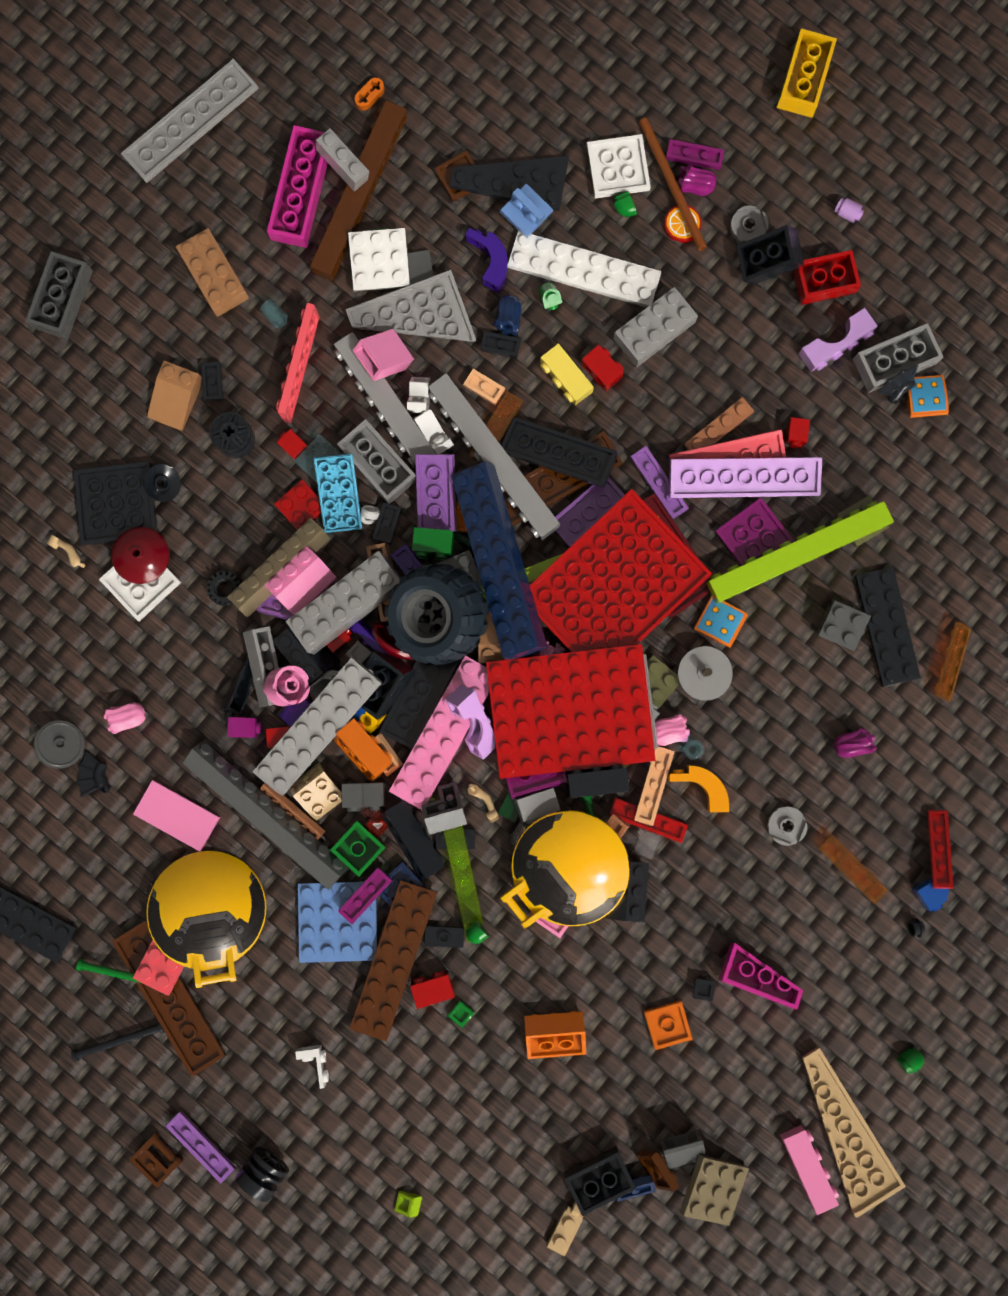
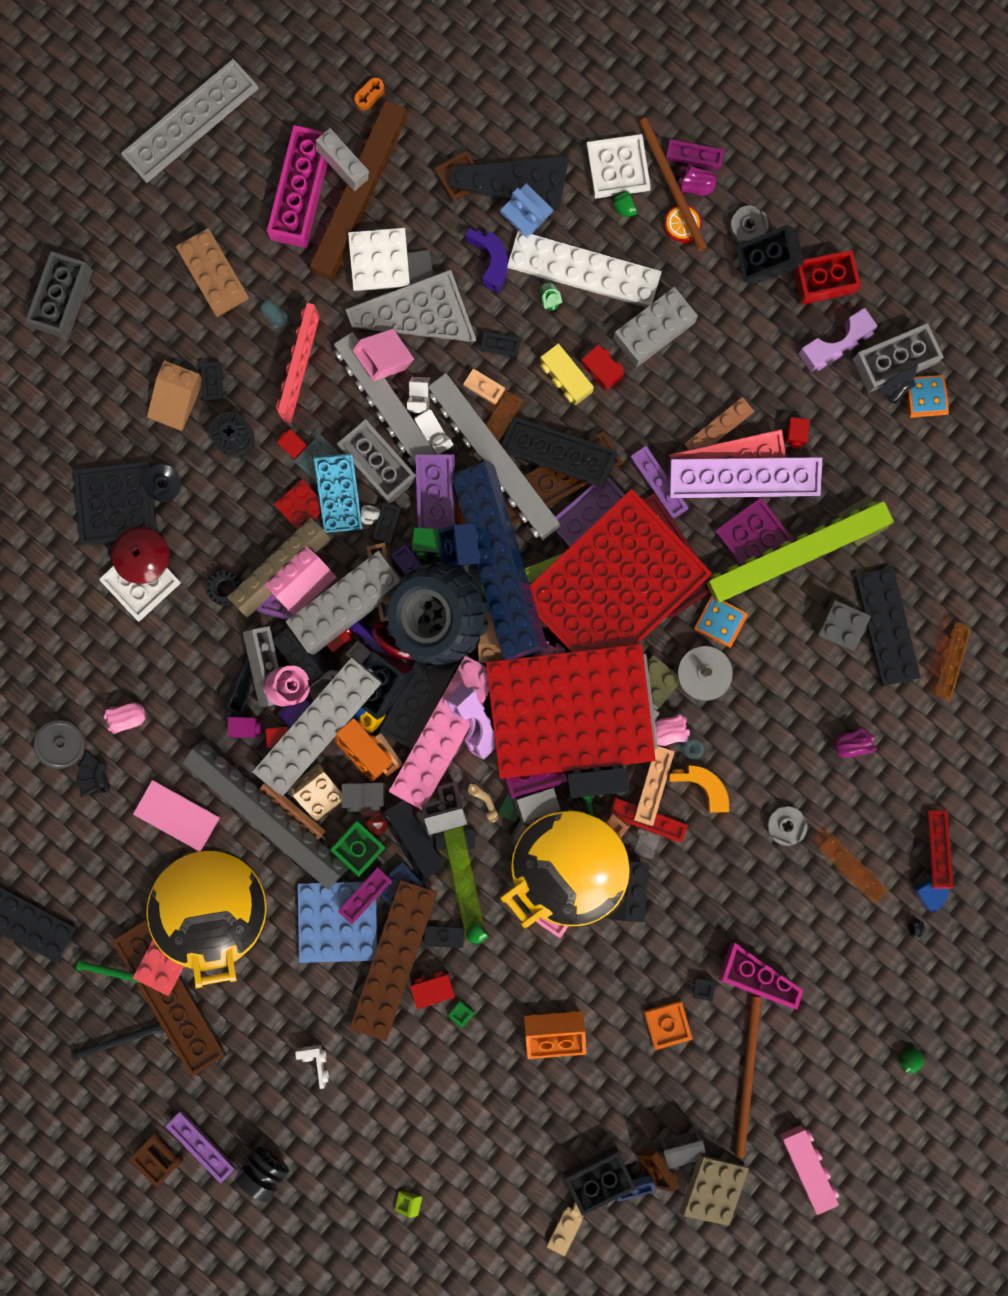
tan piece [46,535,85,568] -> none
dark blue piece [493,295,521,336] -> none
yellow brick [777,28,837,118] -> none
tan wing [802,1047,906,1218] -> none
lavender brick [834,198,864,223] -> none
none -> dark blue brick [437,523,481,568]
none -> dark orange piece [735,995,762,1158]

